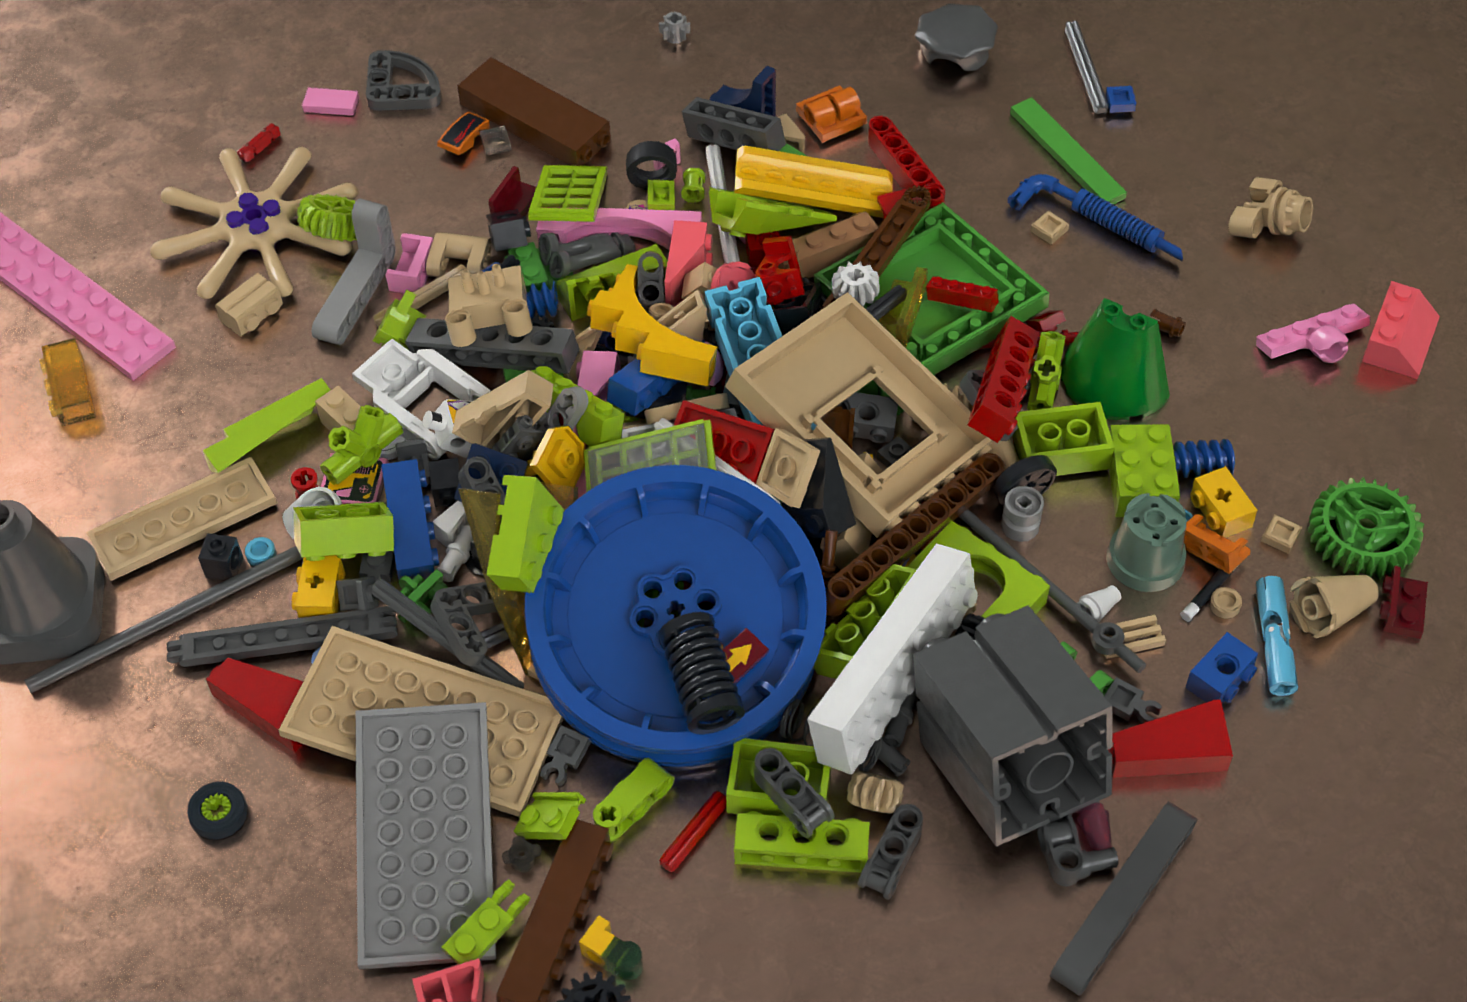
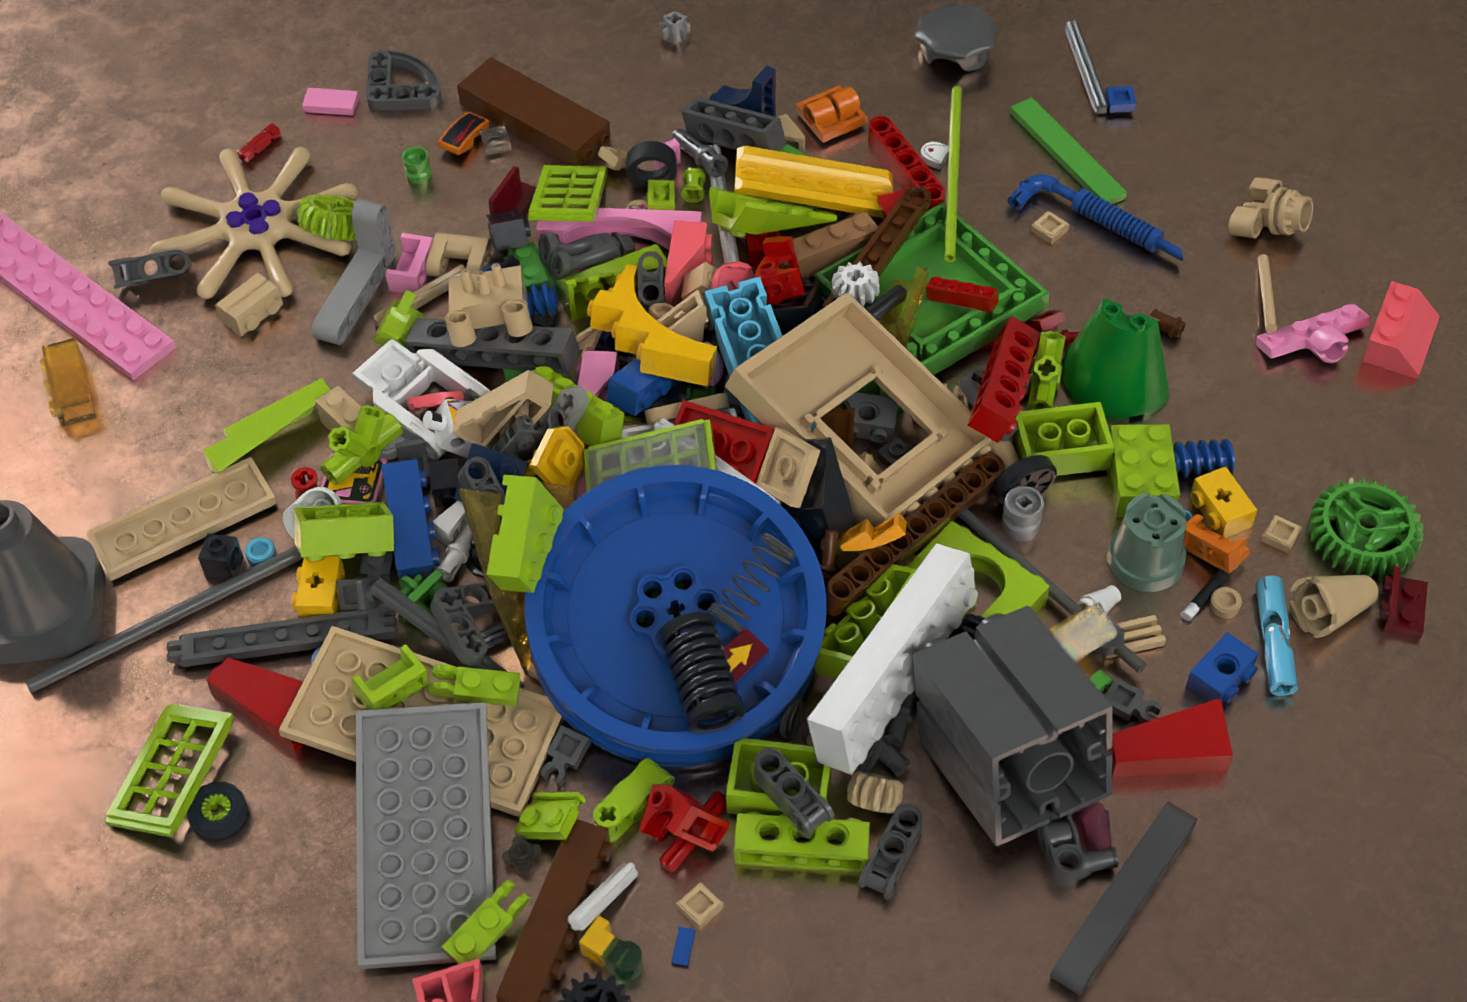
none -> lime piece [105,703,235,837]
none -> dark grey piece [108,250,192,289]
none -> lime panel [352,644,428,710]
none -> bright green wheel [402,146,432,184]
none -> coral tile [407,391,465,411]
none -> lime hinge [428,664,521,707]
none -> white axle [568,862,638,931]
none -> tan plate [597,146,627,171]
none -> red tile [639,785,731,852]
none -> dark grey pin [671,129,728,178]
none -> blue piece [671,927,696,966]
none -> tan tile [676,882,724,930]
none -> dark grey piece [708,532,796,633]
none -> light orange slope [840,512,907,551]
none -> white tile [920,142,949,170]
none -> lime piece [944,86,962,263]
none -> clear yellow panel [1050,602,1118,662]
none -> tan bar [1258,254,1277,333]

